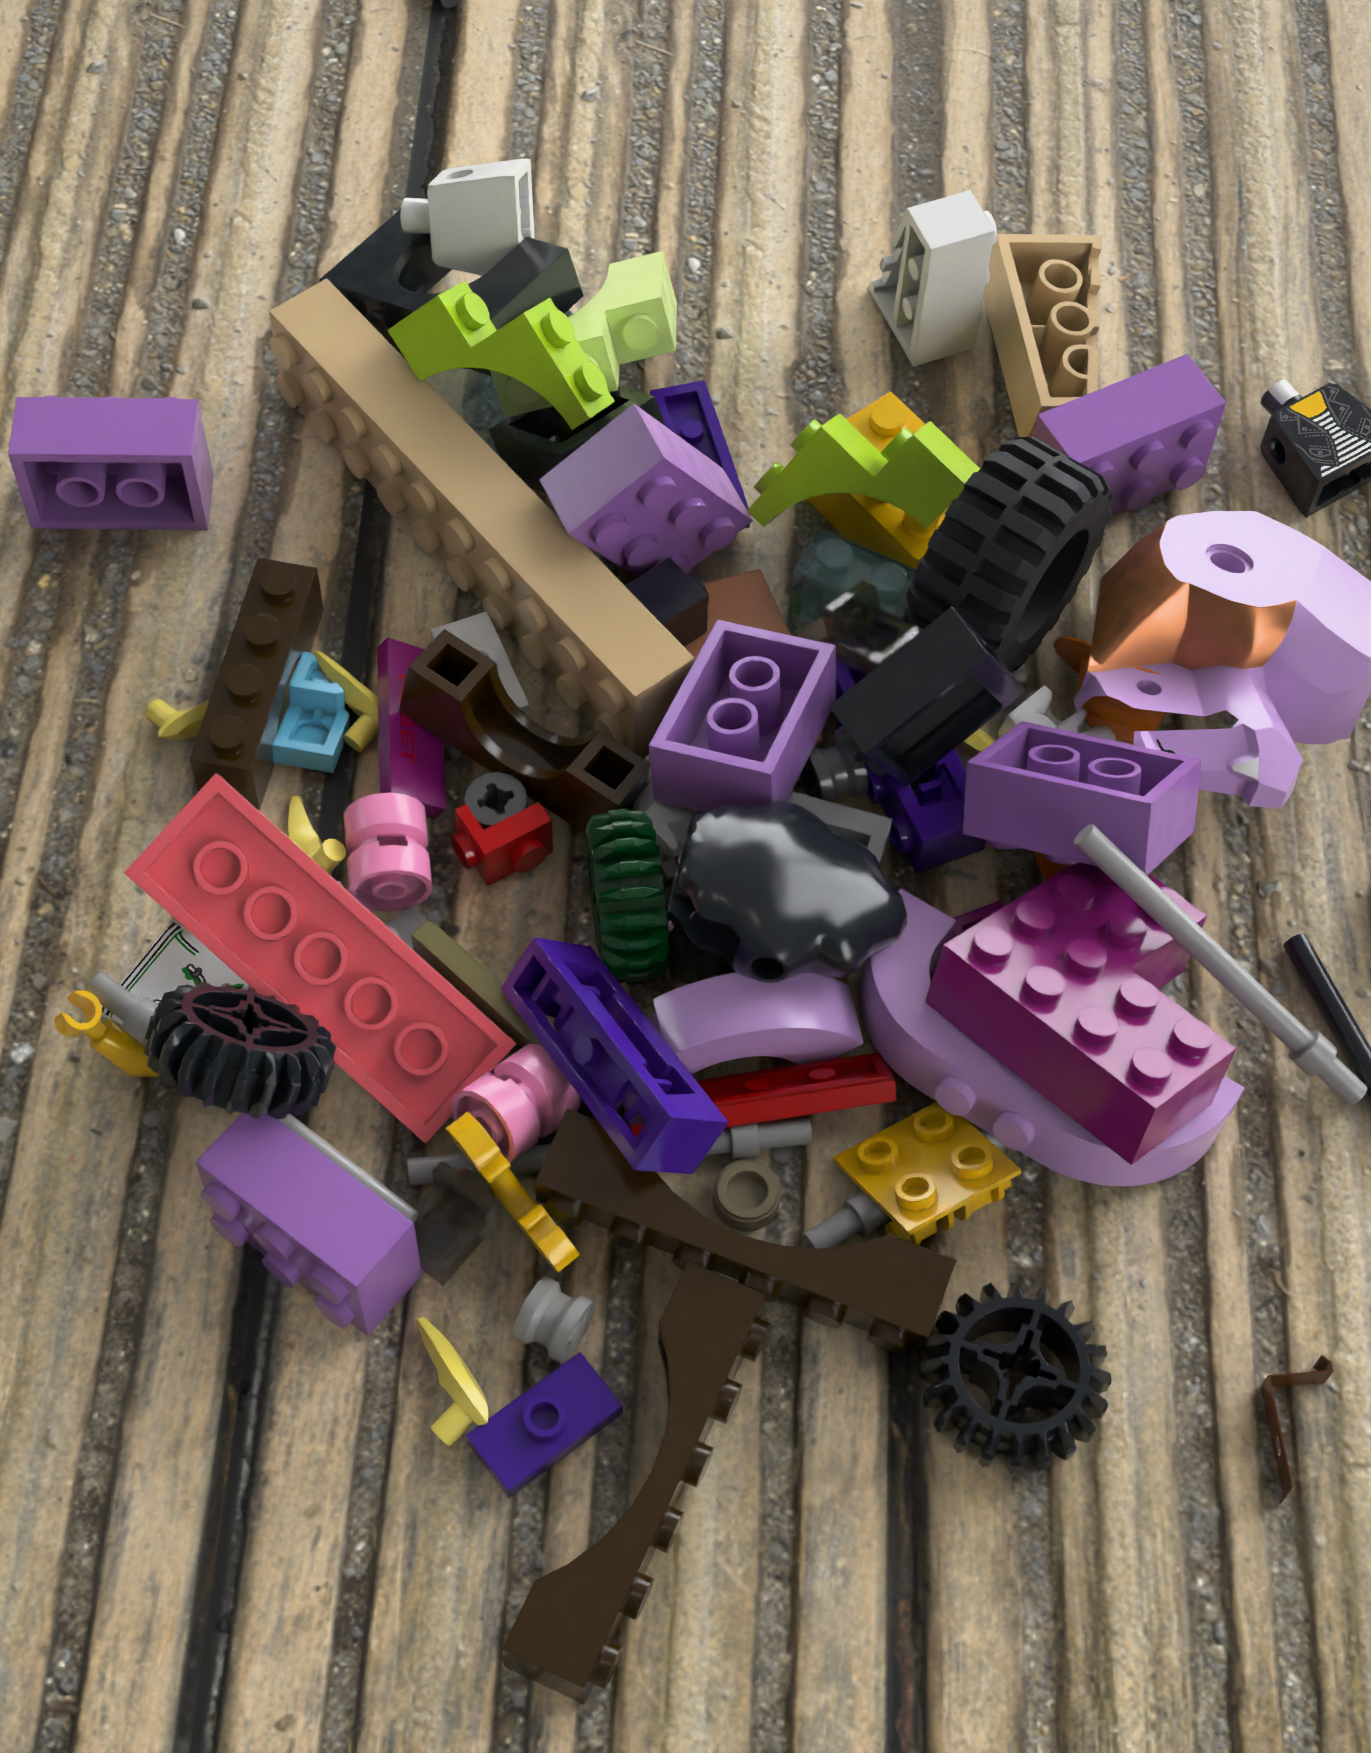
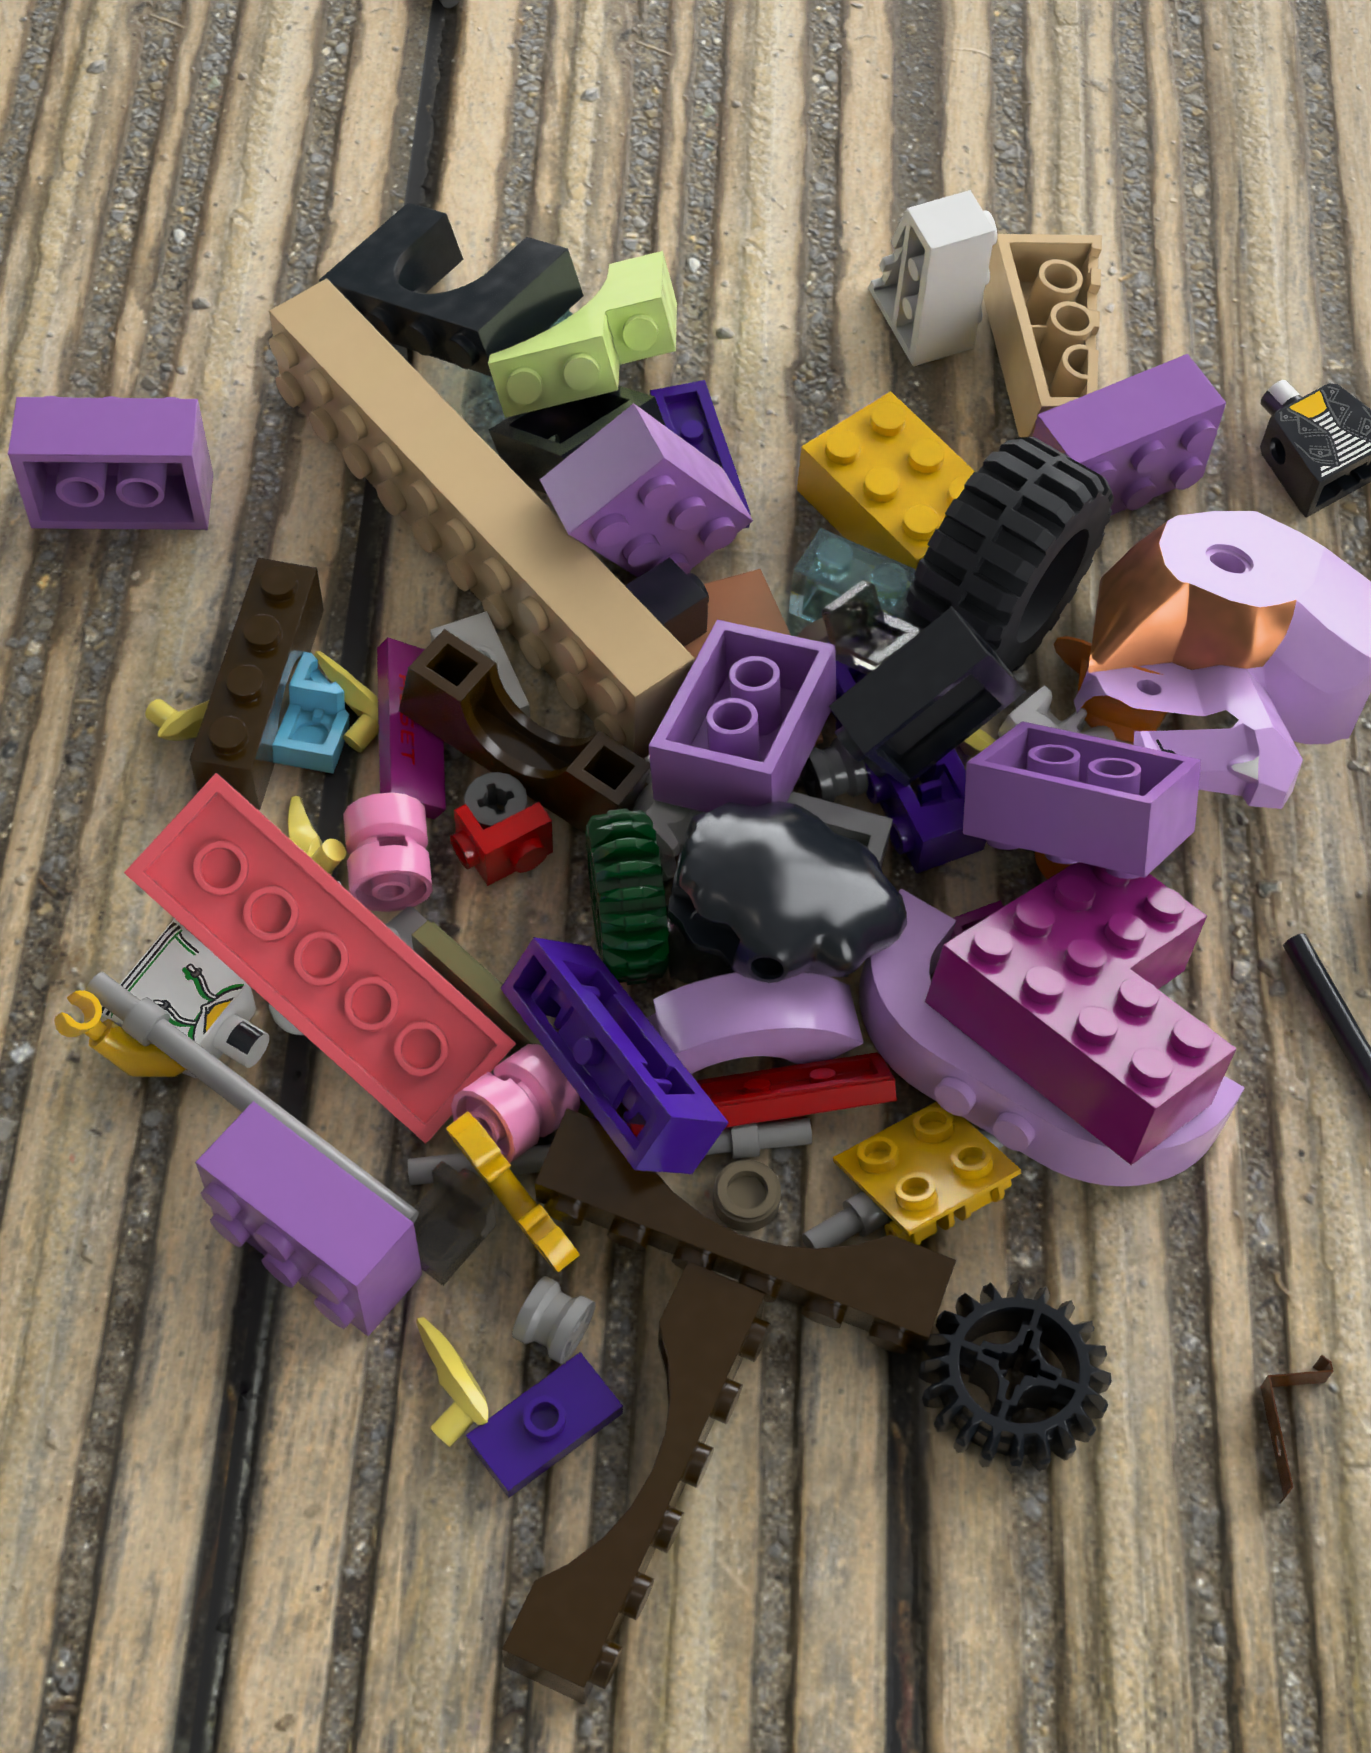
black gear [144,982,336,1119] -> none
lime arch [387,280,615,430] -> none
white torso [400,159,535,276] -> none
lime arch [747,413,980,528] -> none
light grey bar [1074,824,1367,1105] -> none

